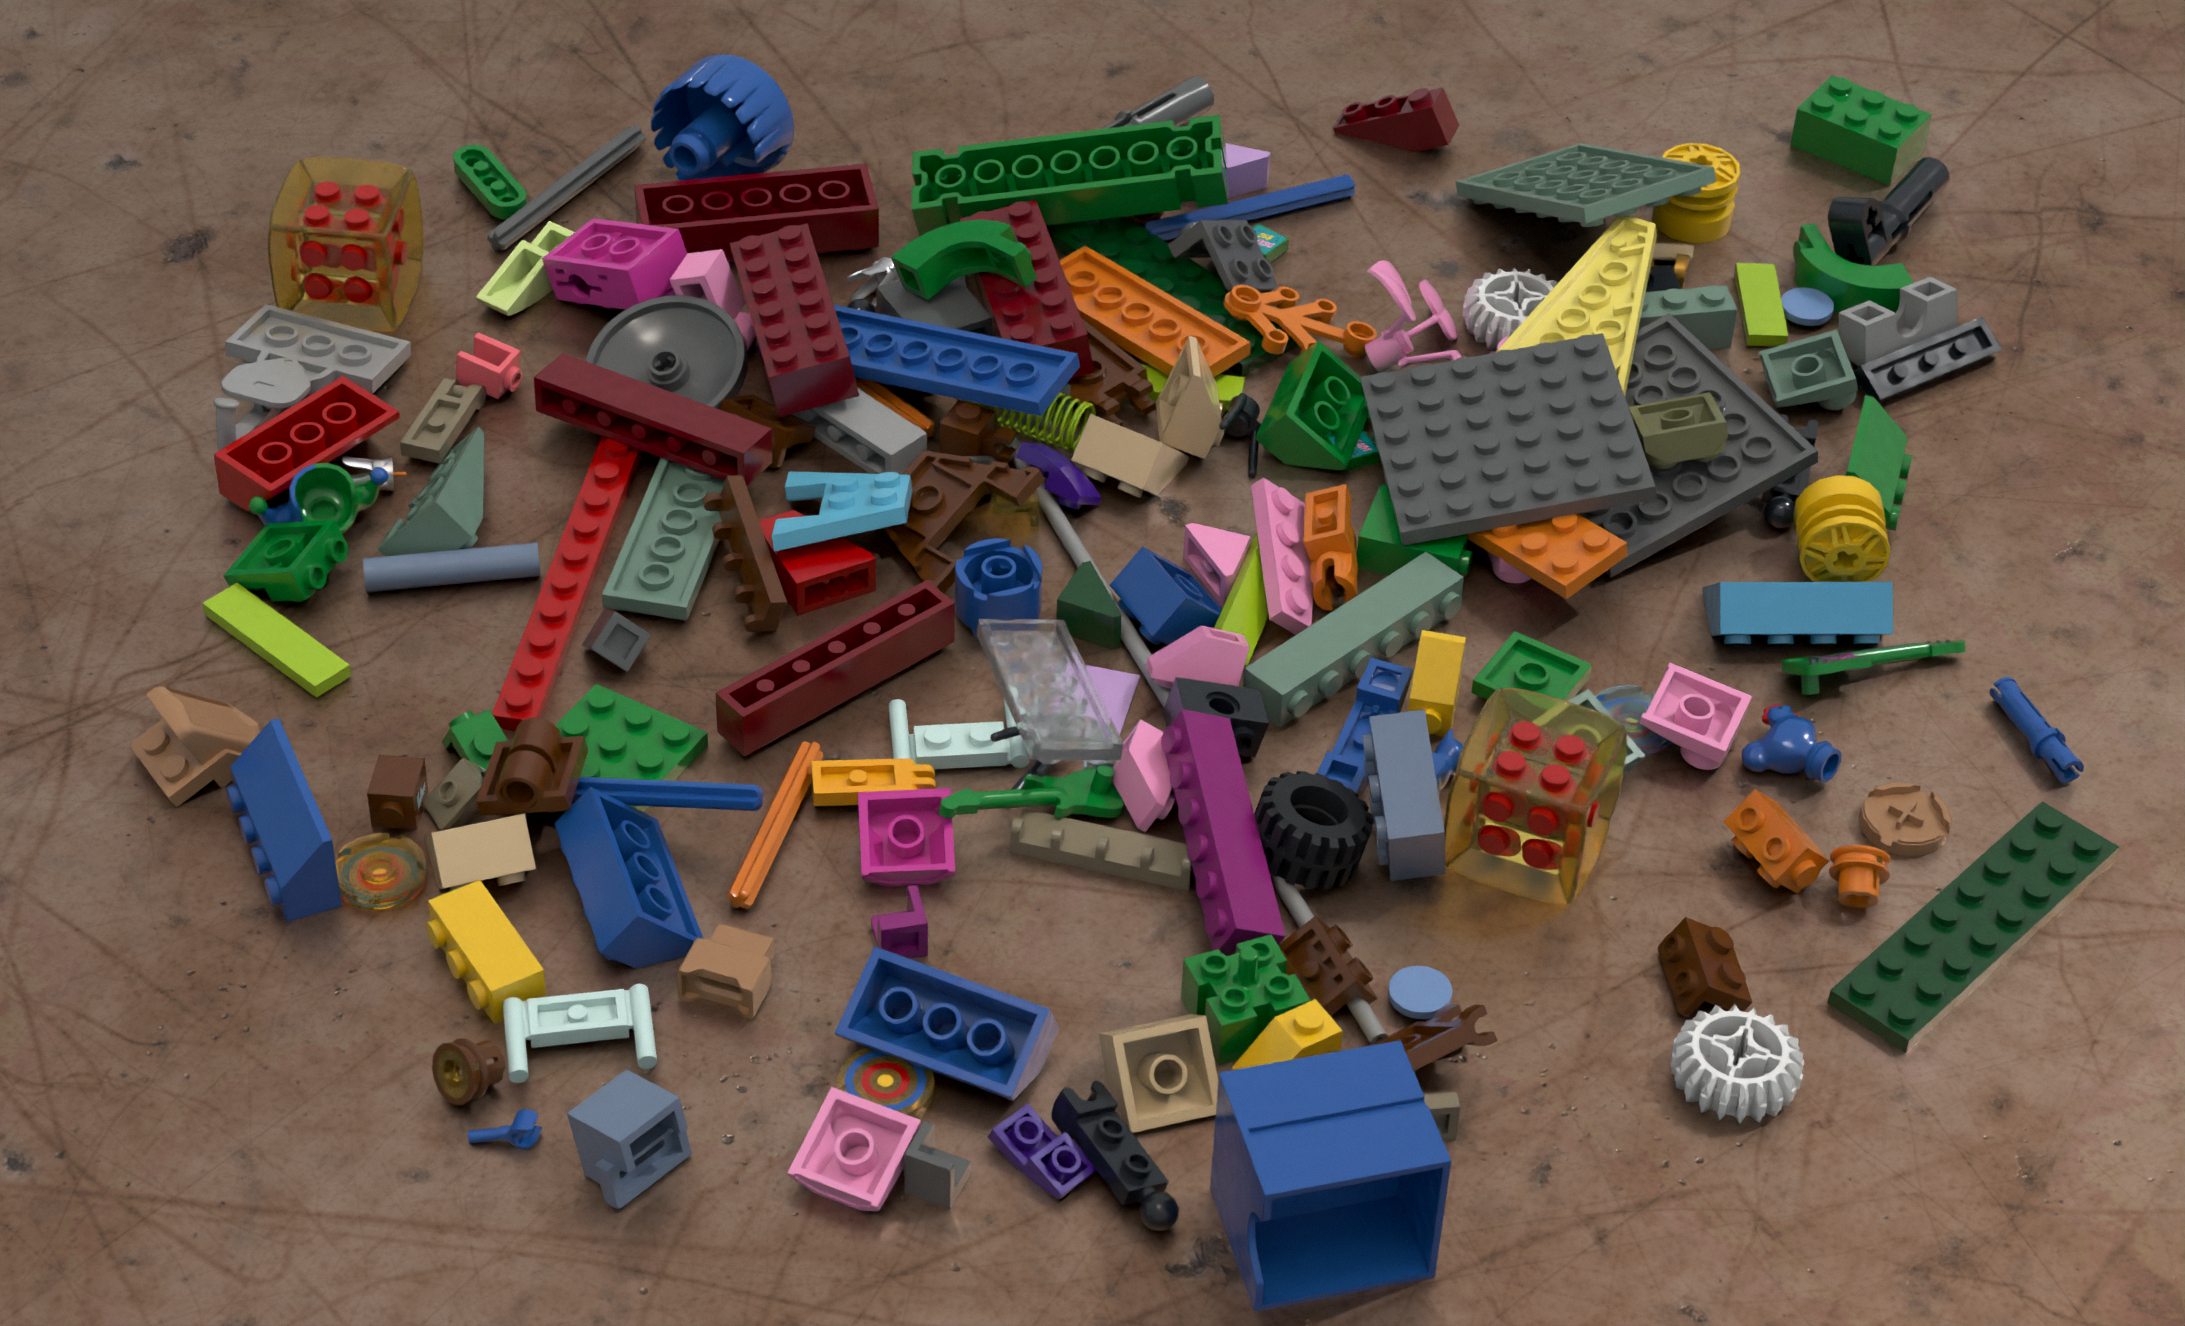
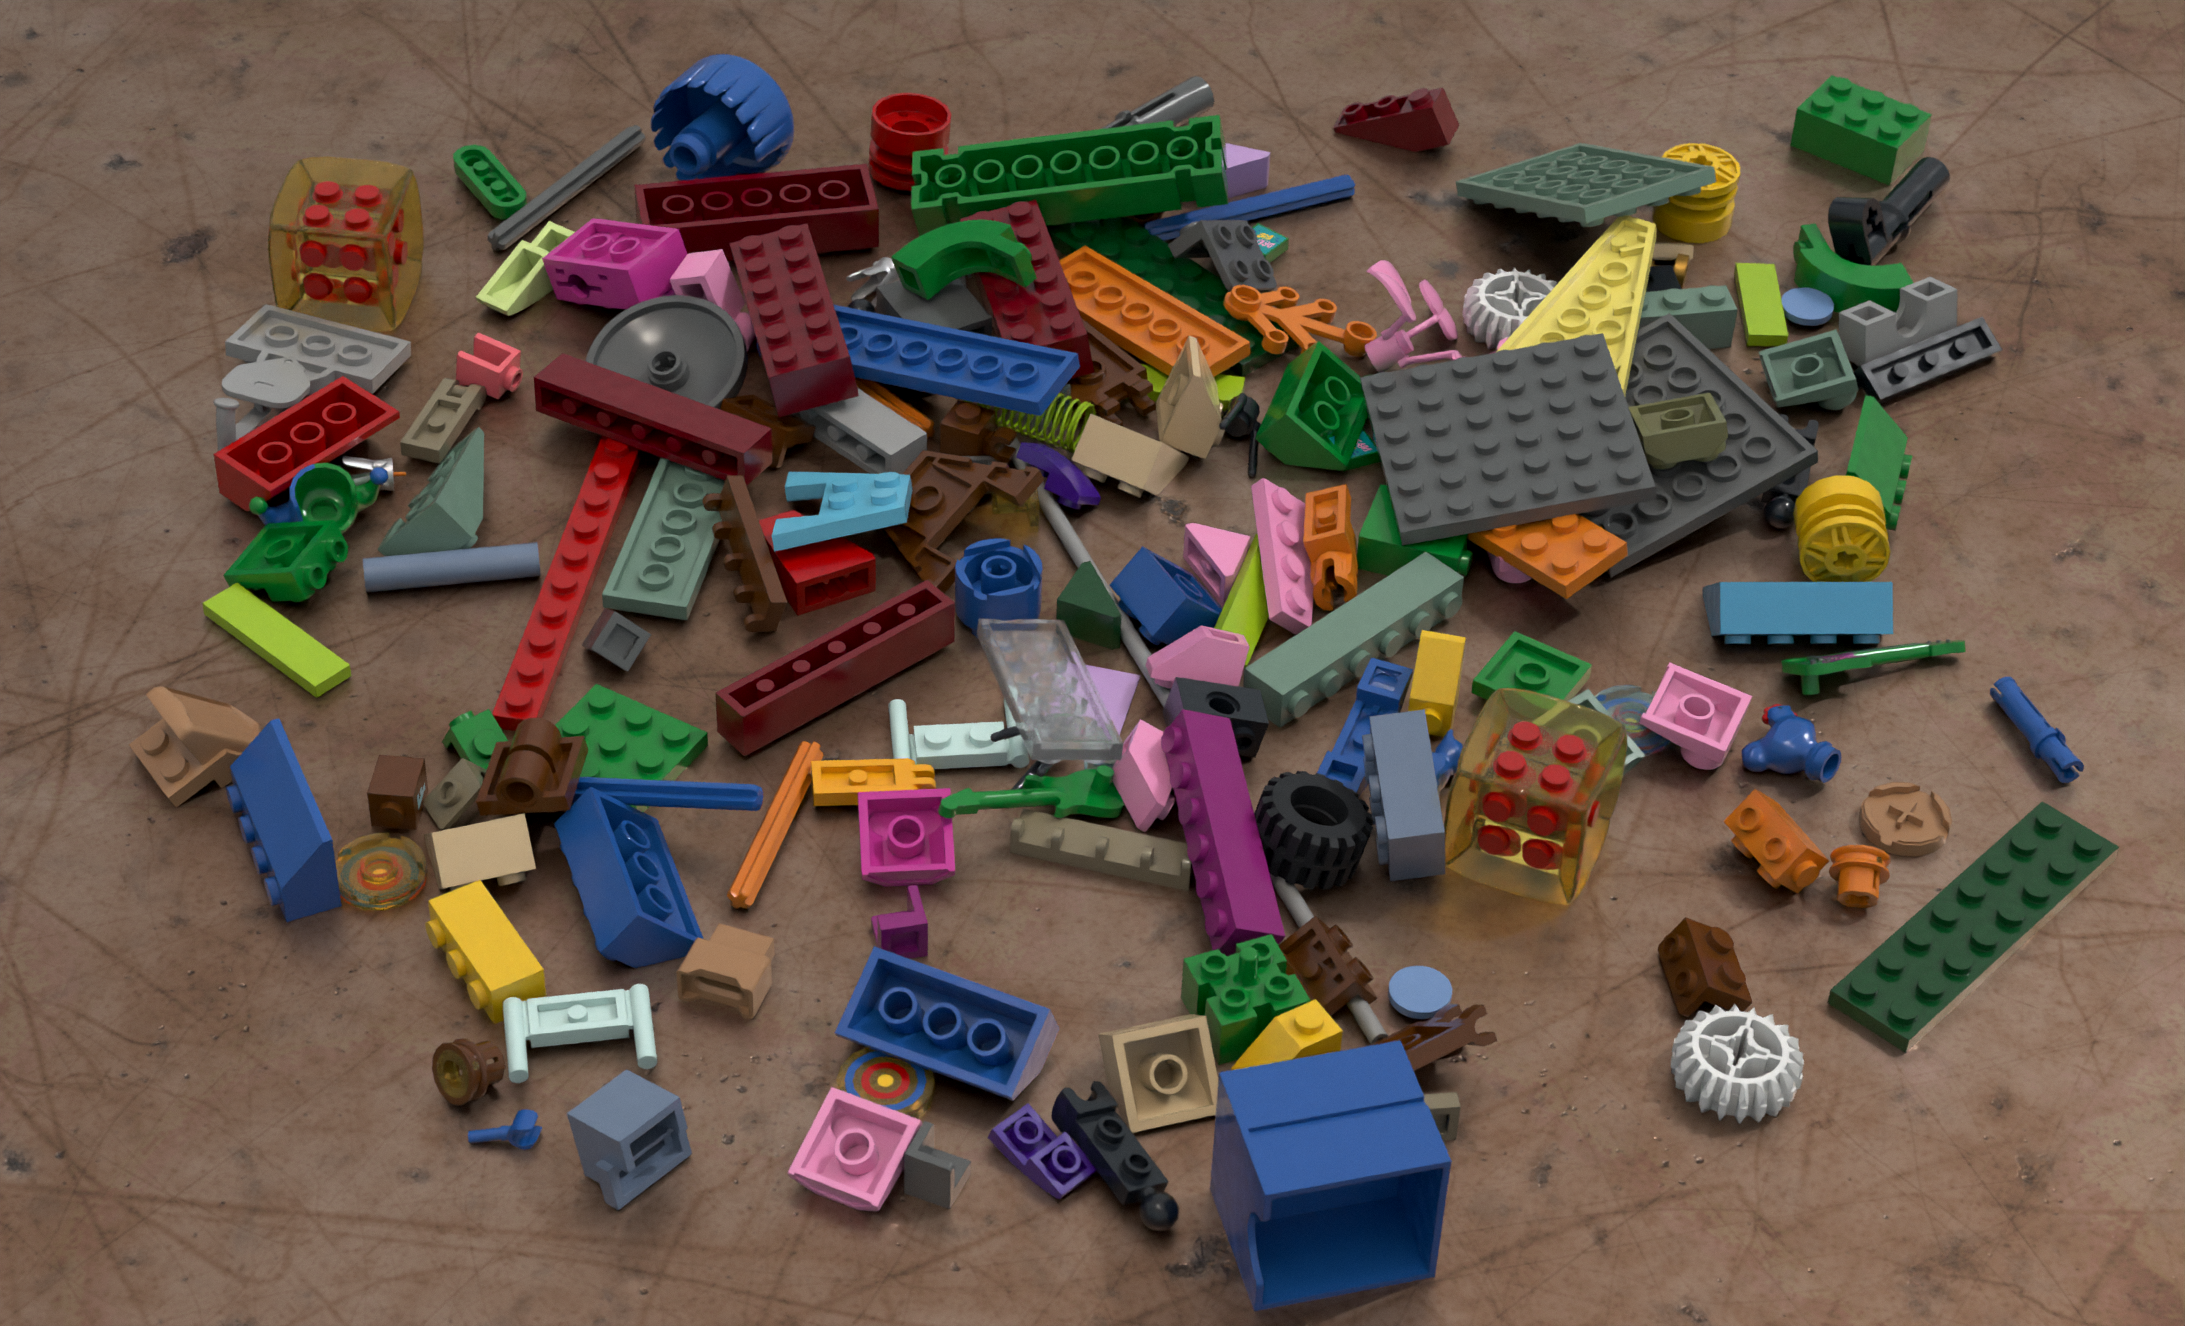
none -> red wheel [868,93,952,191]

